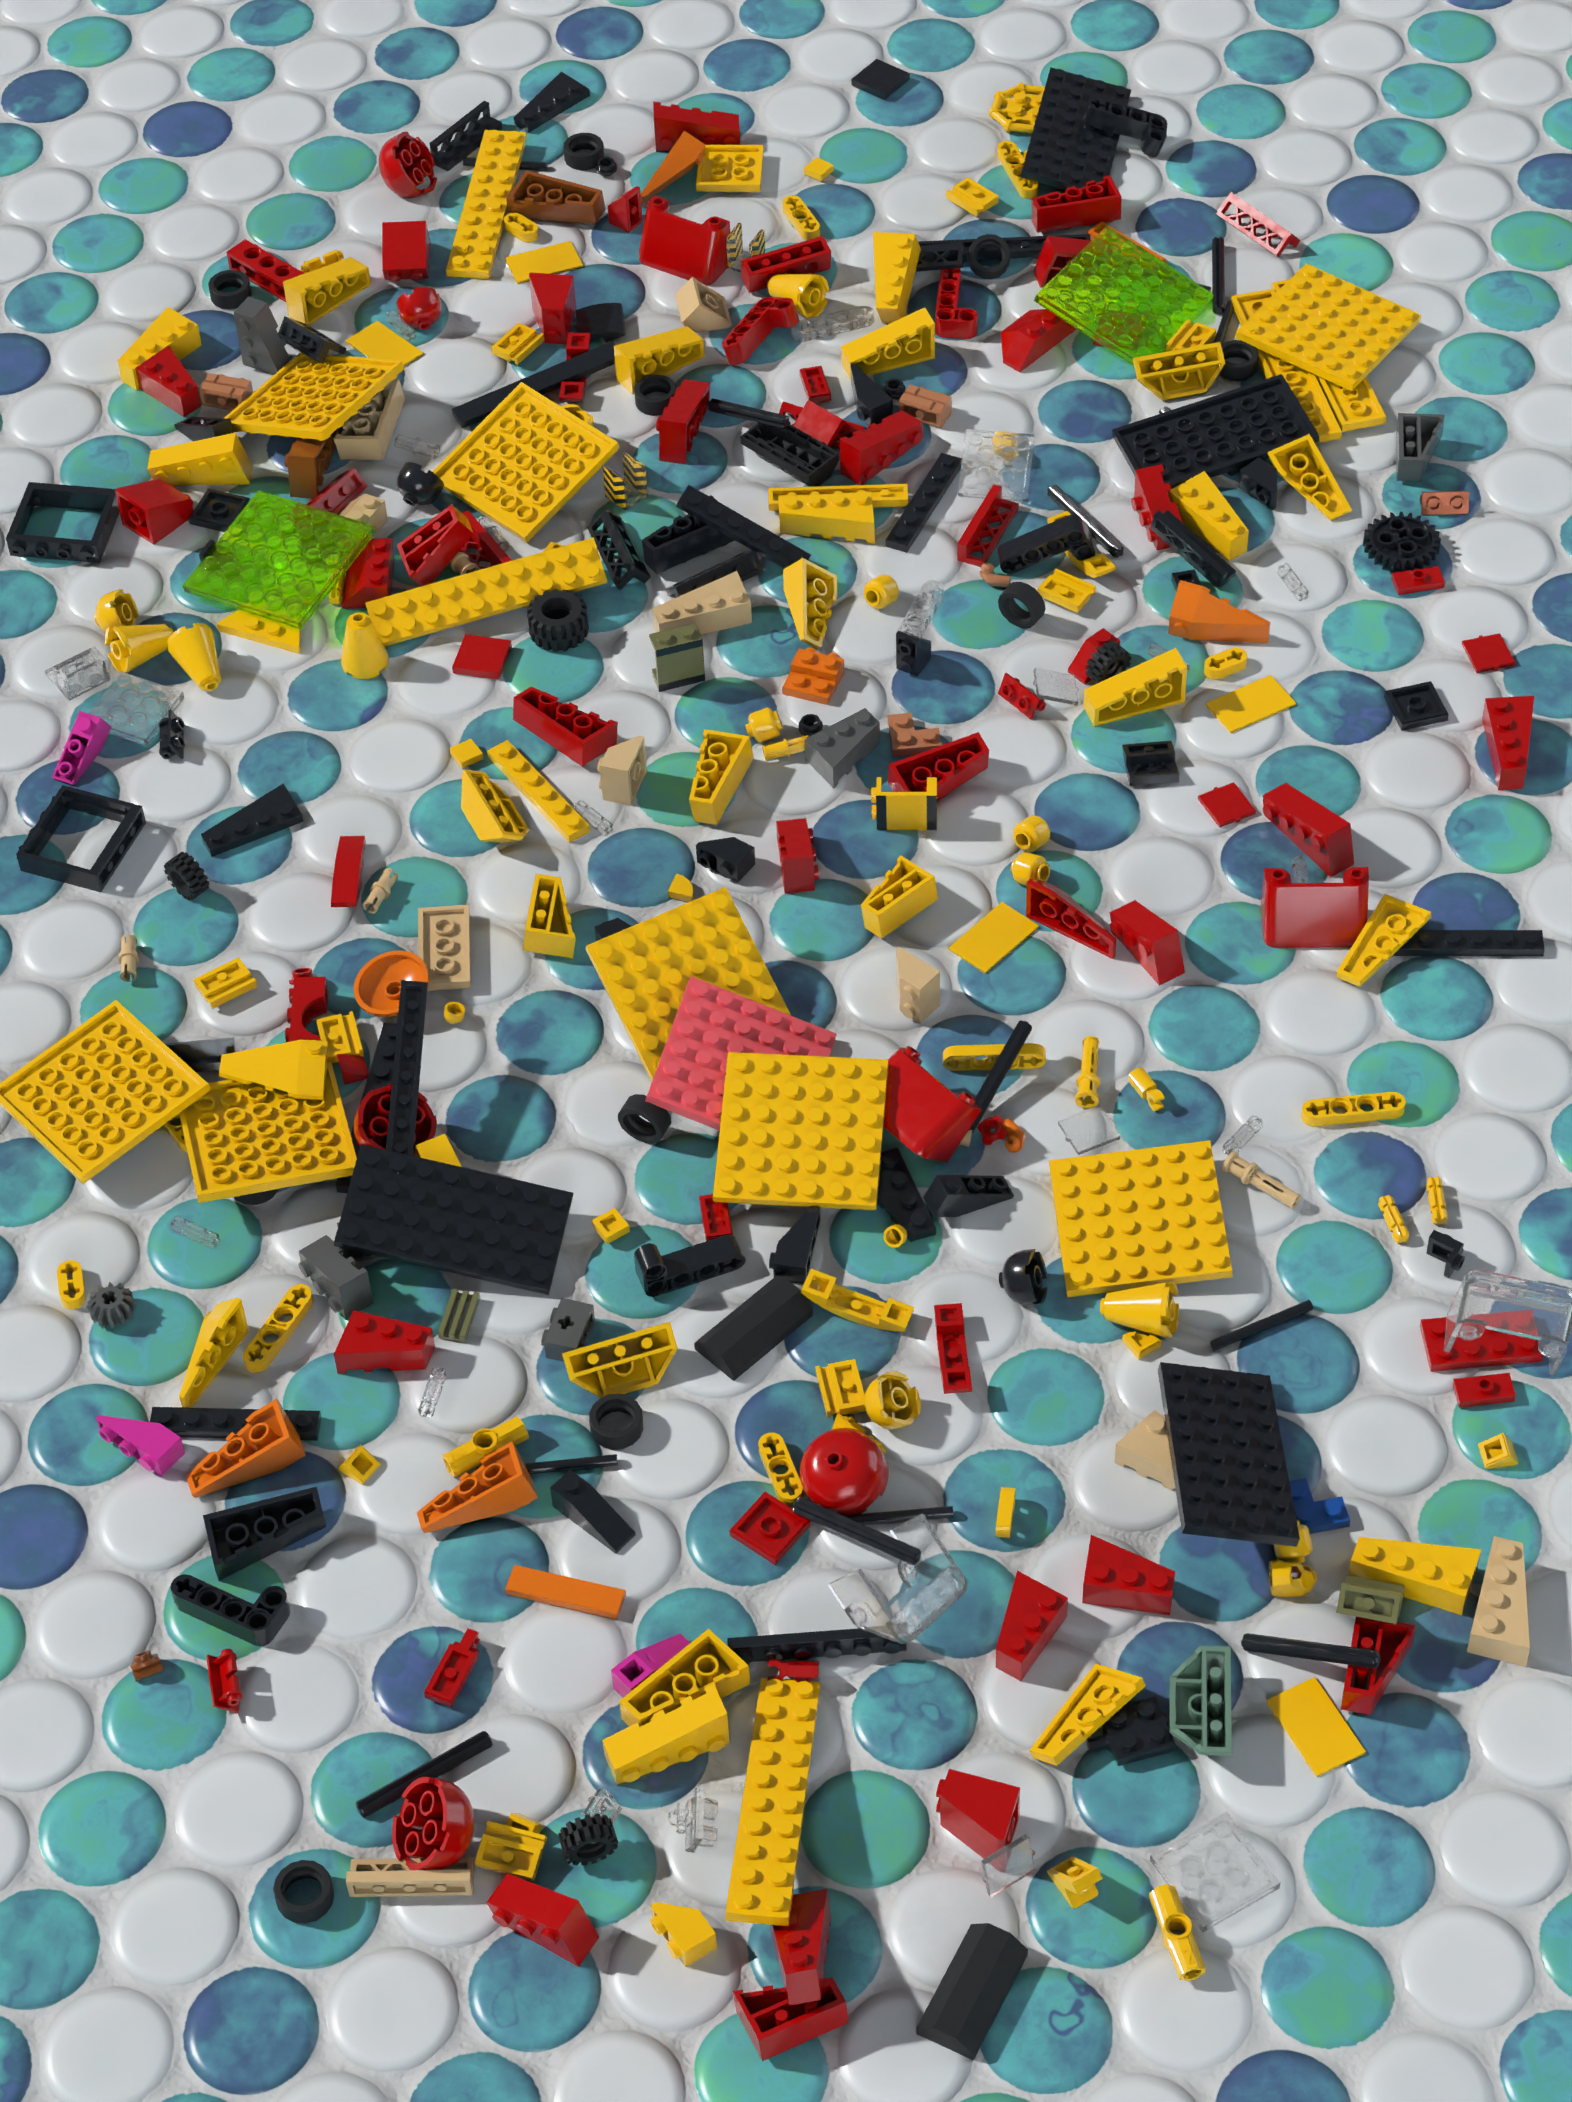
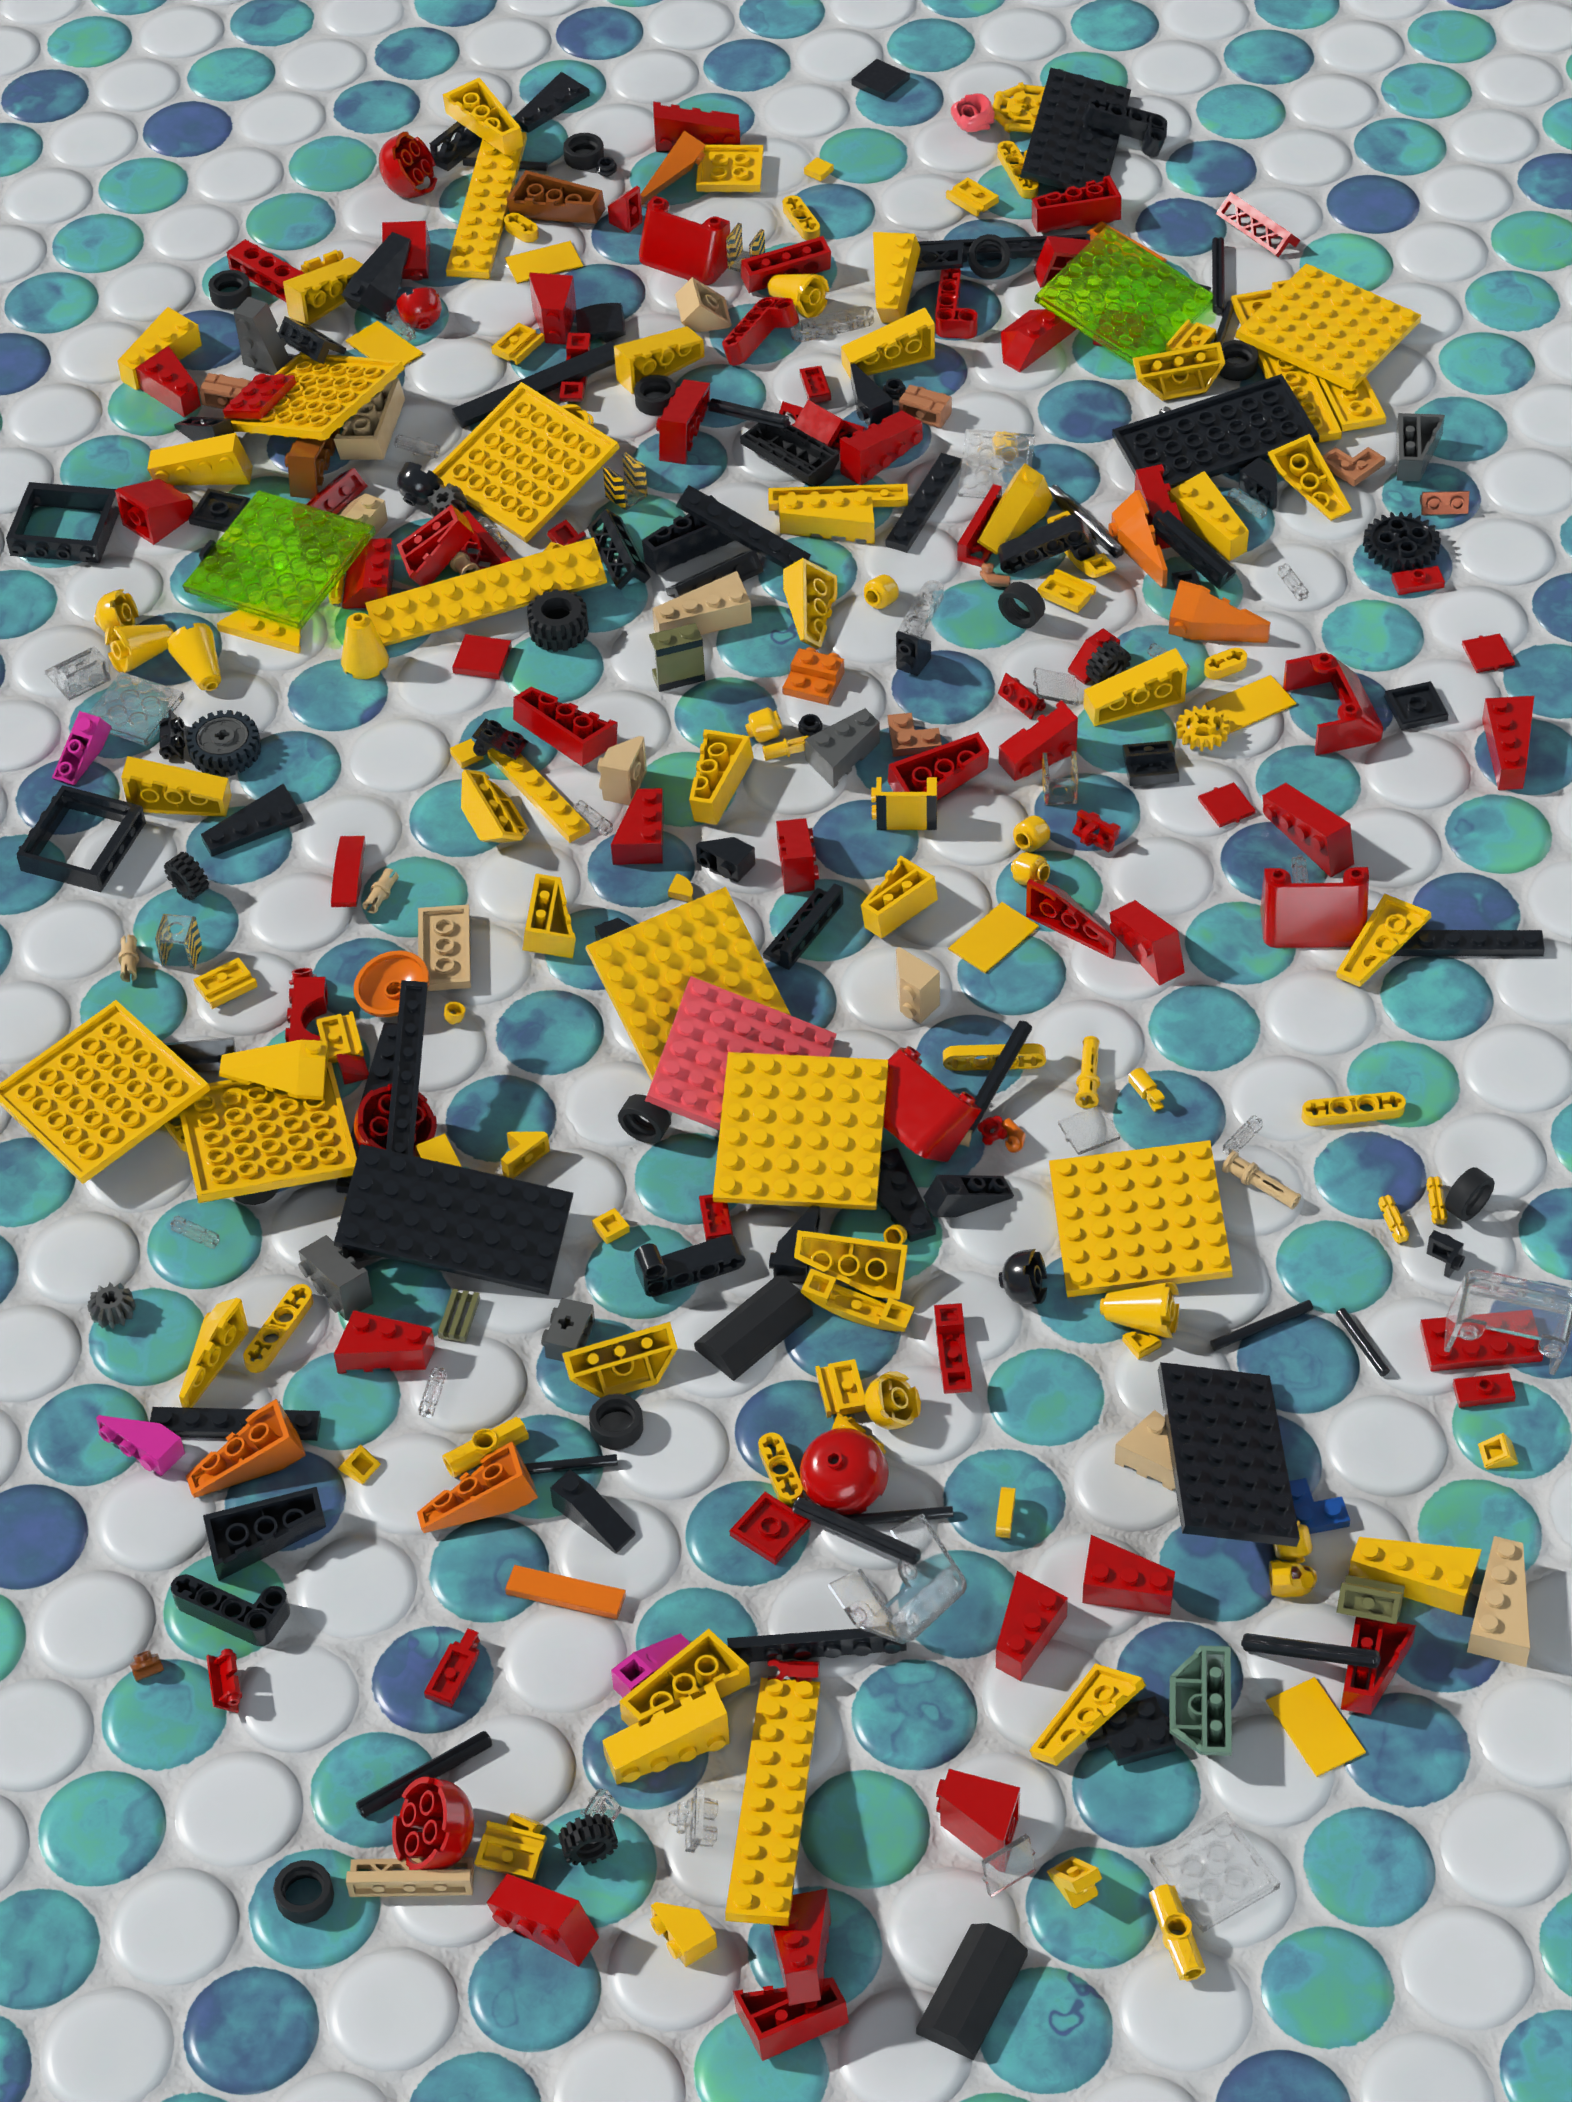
yellow beam [57,1260,86,1309] -> none
none -> yellow wedge [121,756,232,817]
none -> clear piece [155,914,202,970]
none -> black wheel [186,710,261,777]
none -> red plate [222,373,297,419]
none -> black wedge [342,232,411,322]
none -> dark grey gear [427,483,468,518]
none -> yellow wedge [443,77,524,155]
none -> black hinge [472,718,529,760]
none -> yellow slope [501,1132,550,1179]
none -> red bracket [547,519,587,546]
none -> red wedge [611,788,664,865]
none -> black fence [763,883,844,970]
none -> yellow wedge [794,1230,908,1300]
none -> coral hair [951,93,994,132]
none -> yellow wedge [977,463,1053,555]
none -> red wedge [998,700,1078,781]
none -> clear piece [1042,751,1078,806]
none -> red hips [1072,809,1121,853]
none -> orange wedge [1108,490,1168,588]
none -> yellow gear [1176,705,1230,751]
none -> clear axle [1227,488,1268,519]
none -> red windscreen [1283,653,1383,756]
none -> nougat plate [1322,447,1386,487]
none -> black bar [1336,1308,1390,1377]
none -> black tyre [1445,1167,1495,1221]

